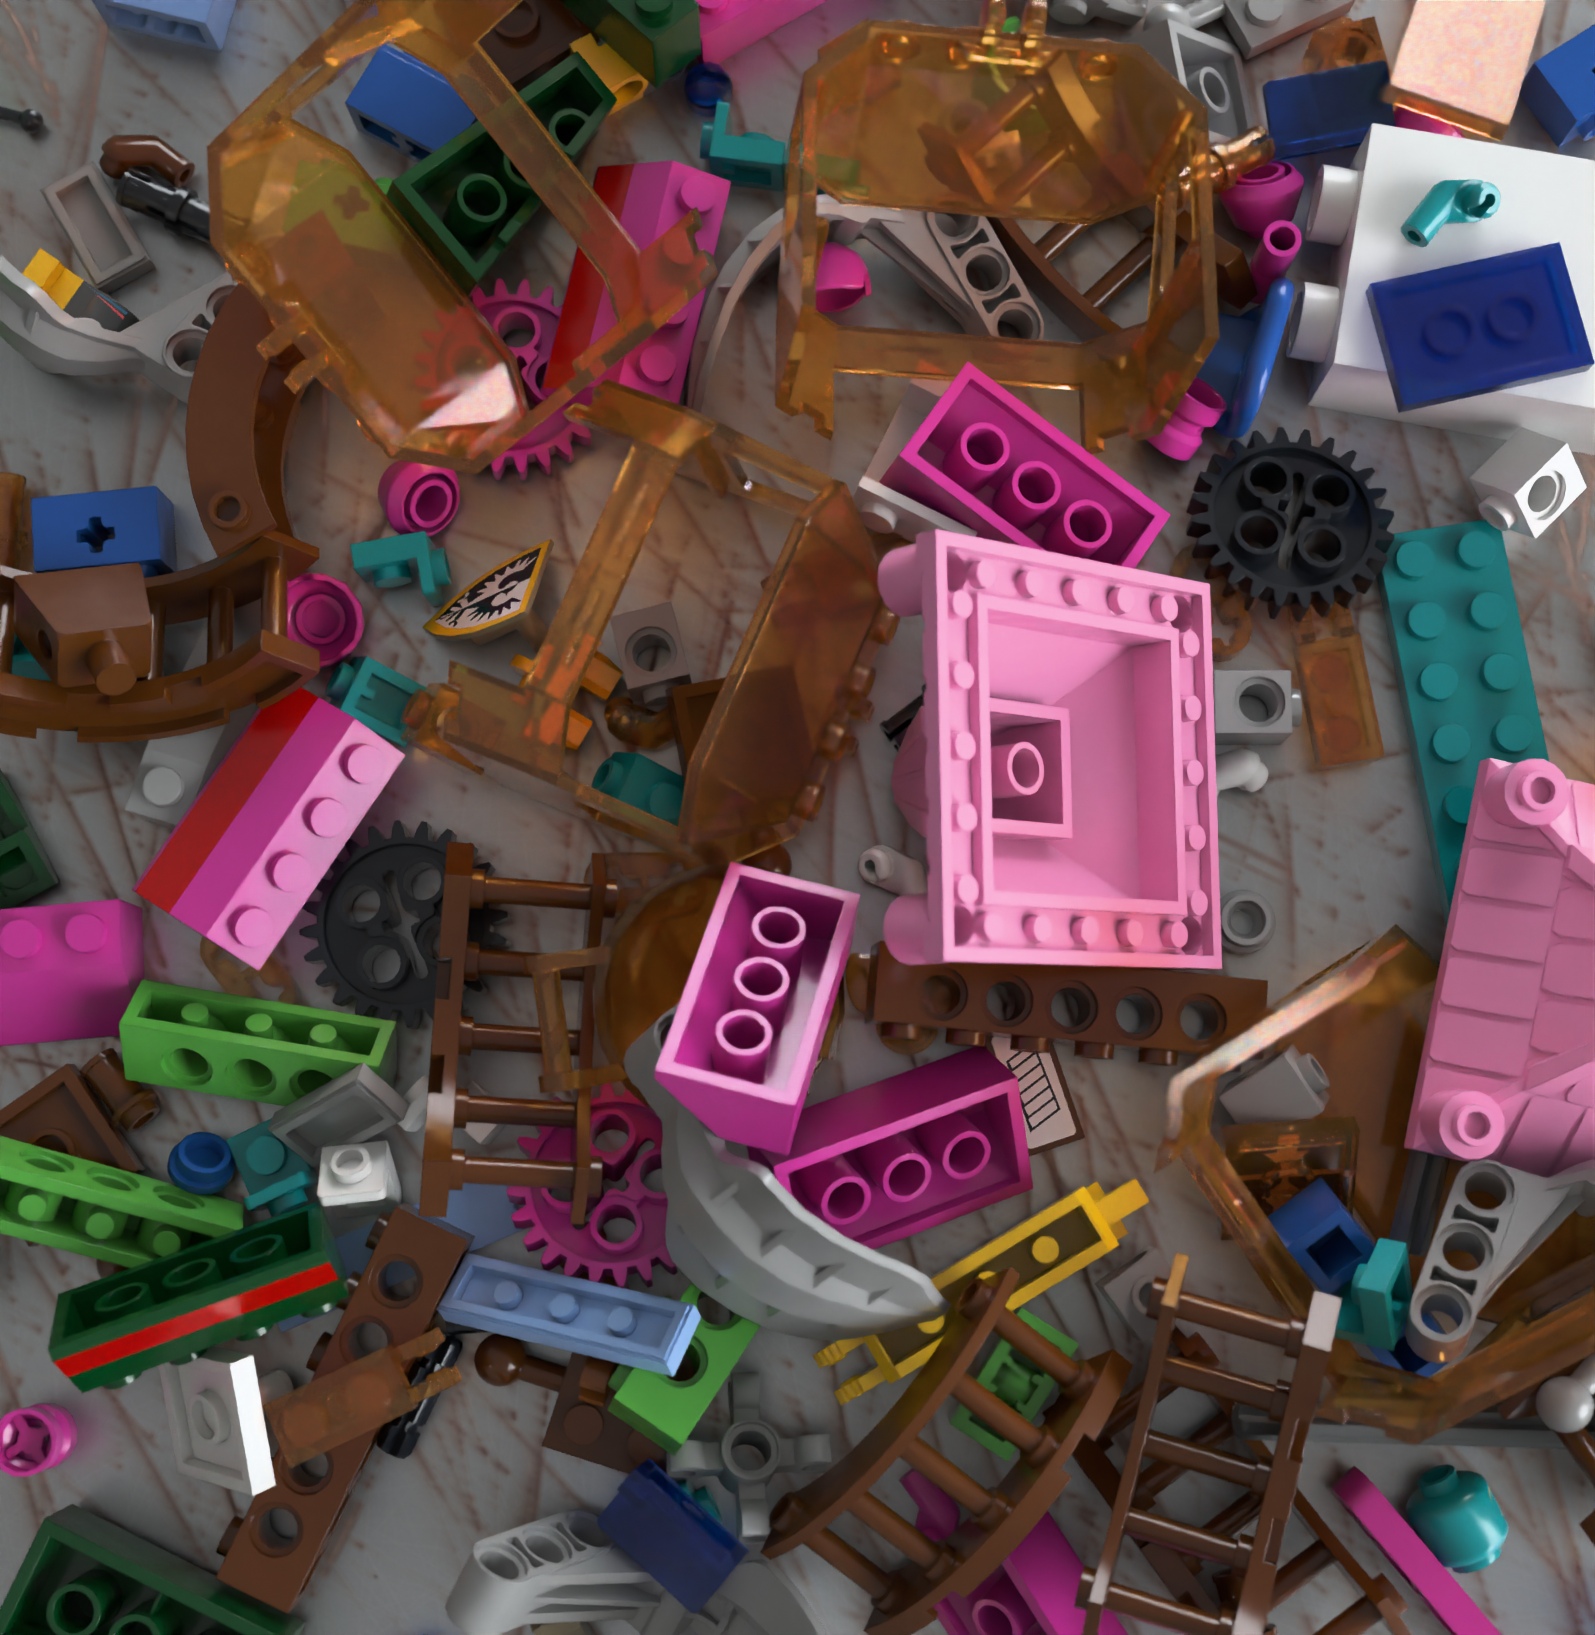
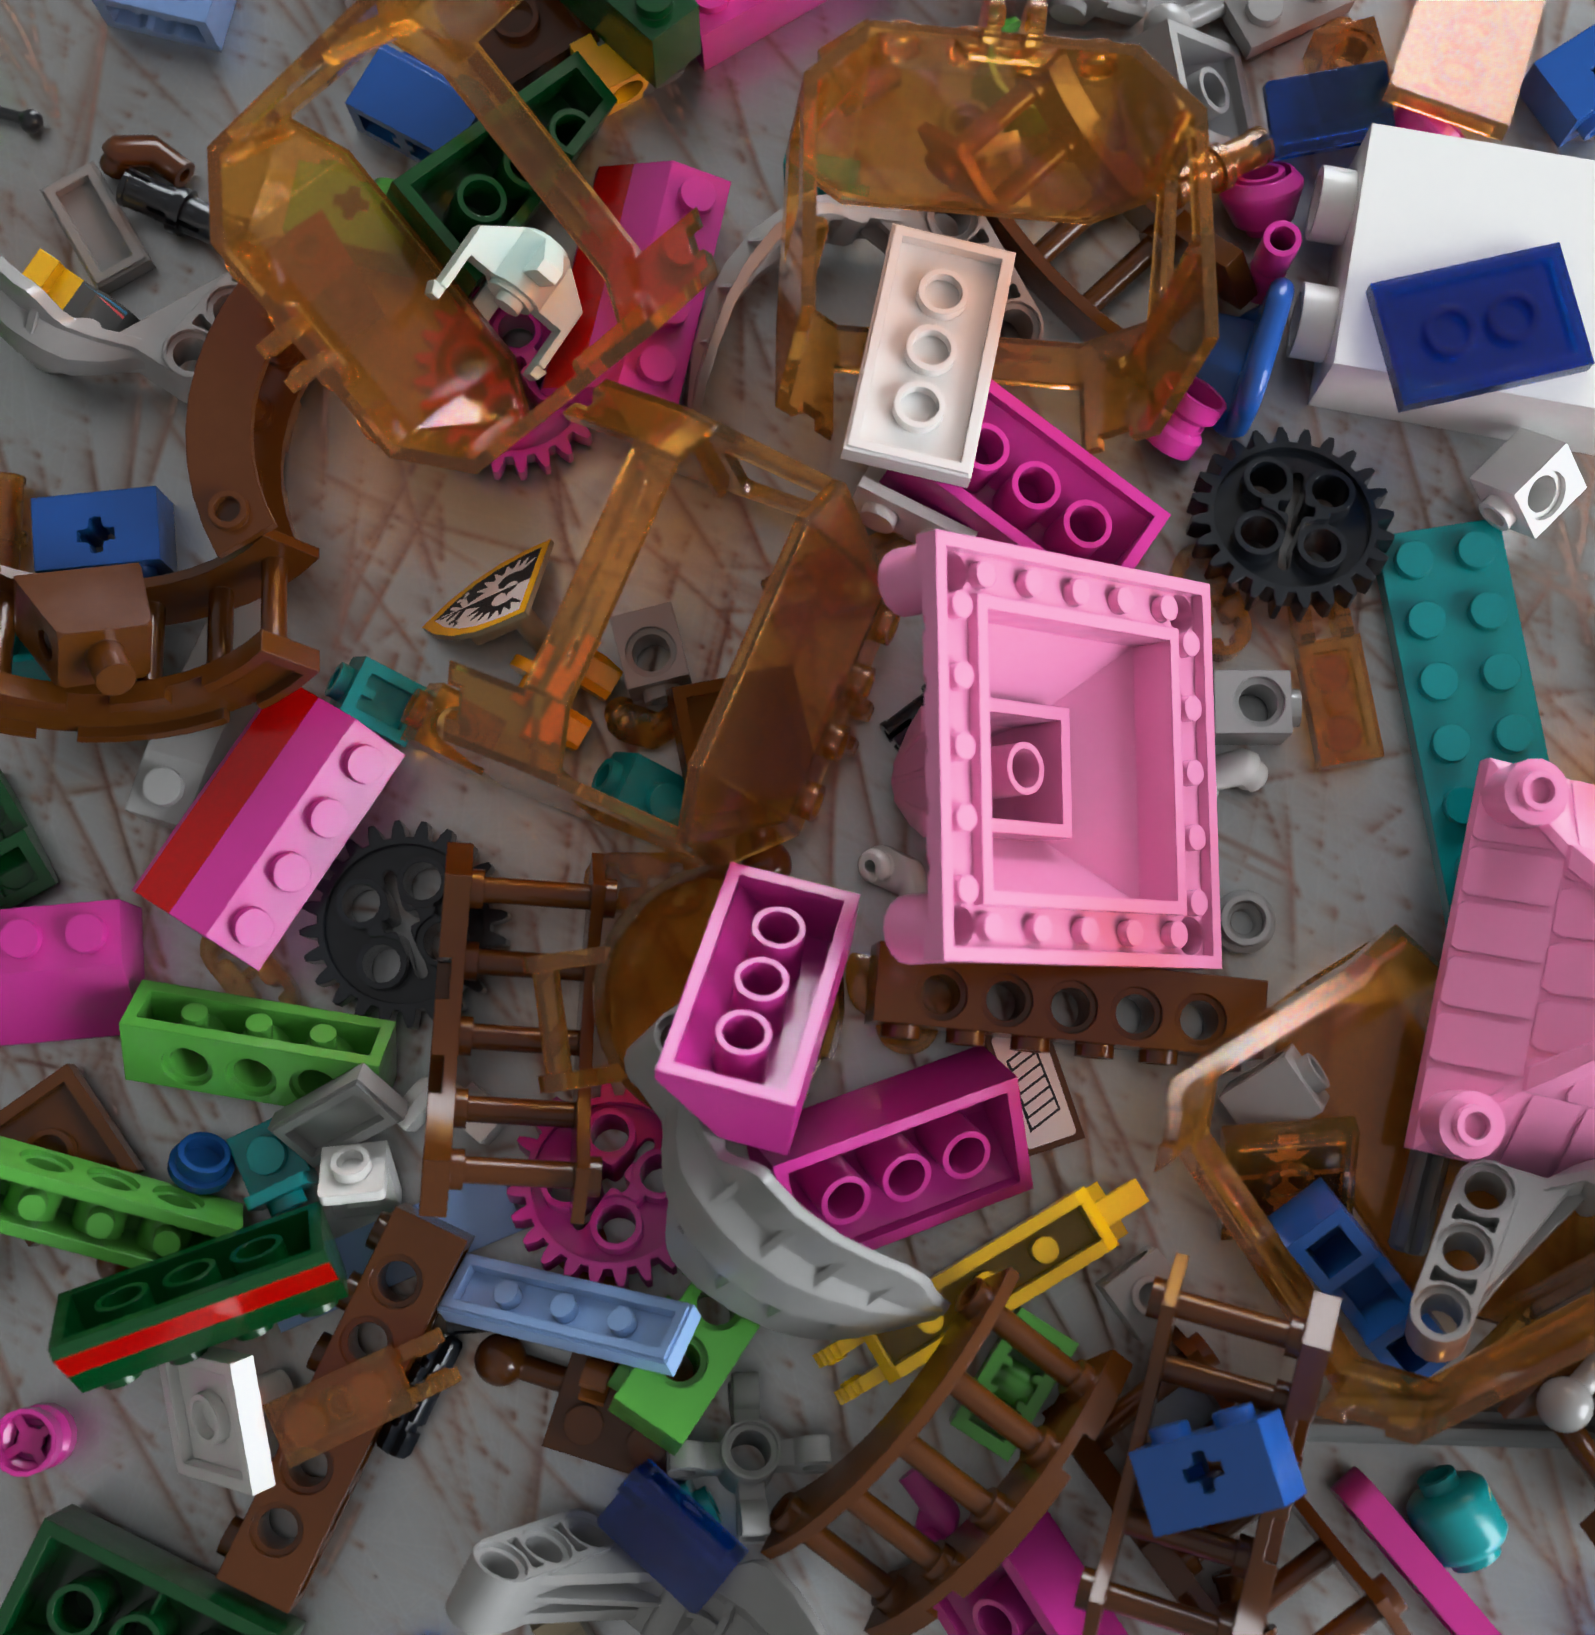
reddish brown pin [80,1048,160,1133] -> none
dark pink hair [287,573,364,668] -> none
teal bracket [350,531,452,606] -> none
dark pink cone [378,457,460,537] -> none
clear blue hinge [684,61,733,117] -> none
teal bracket [700,101,786,192] -> none
dark pink hair [777,242,872,319] -> none
teal bracket [1334,1238,1413,1351] -> none
teal arm [1401,179,1501,247] -> none
none -> piece [424,225,583,381]
none -> white tile [840,223,1016,488]
none -> blue brick [1128,1402,1307,1538]

